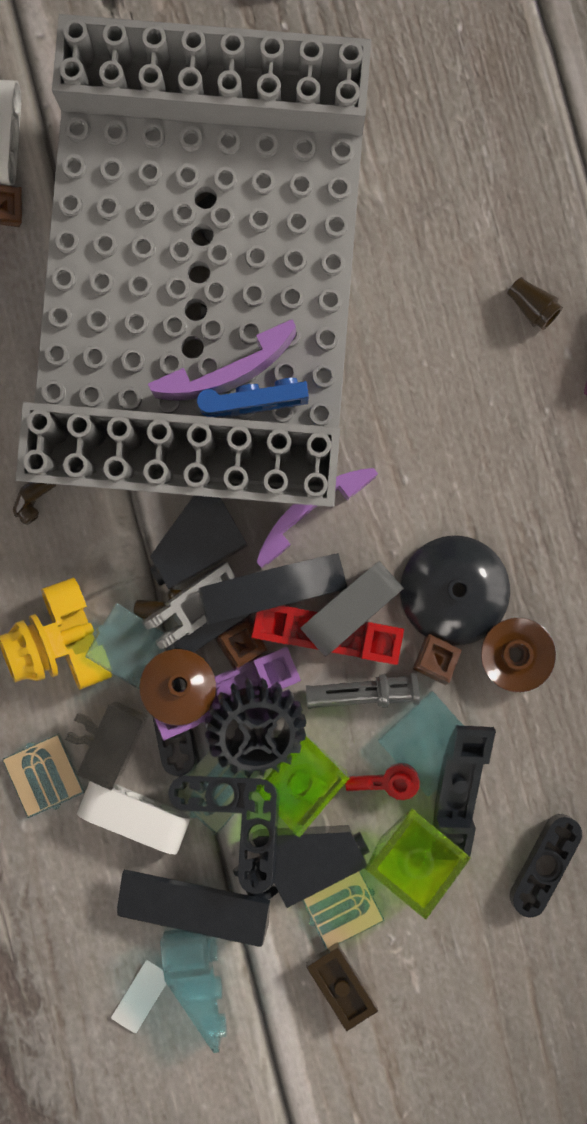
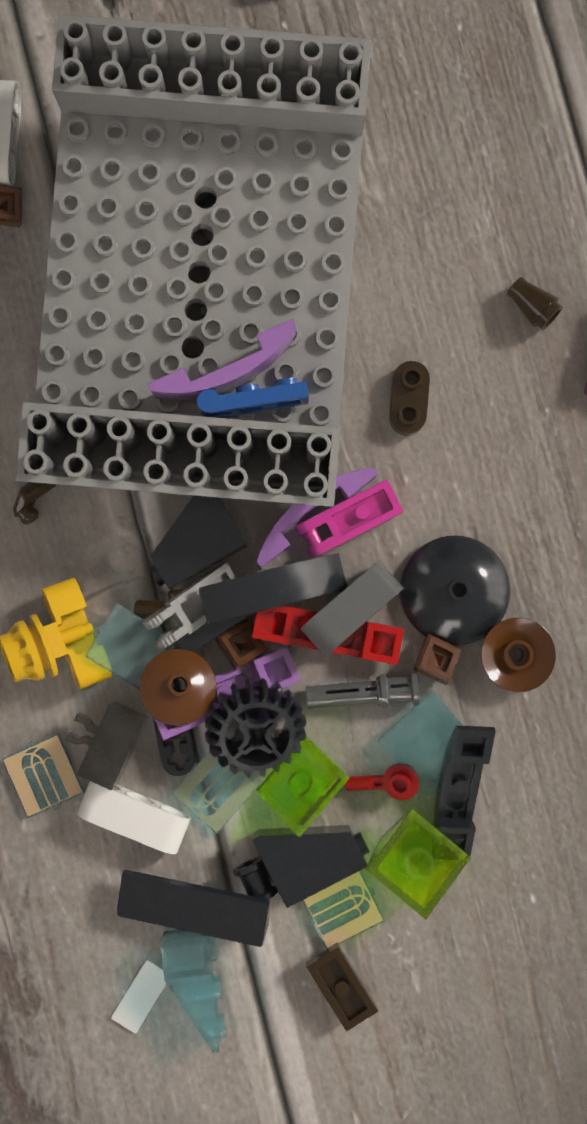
black beam [168,776,280,894] -> none
black beam [510,814,582,918] -> none
none -> dark pink plate [295,479,404,559]
none -> dark brown plate [389,361,430,436]

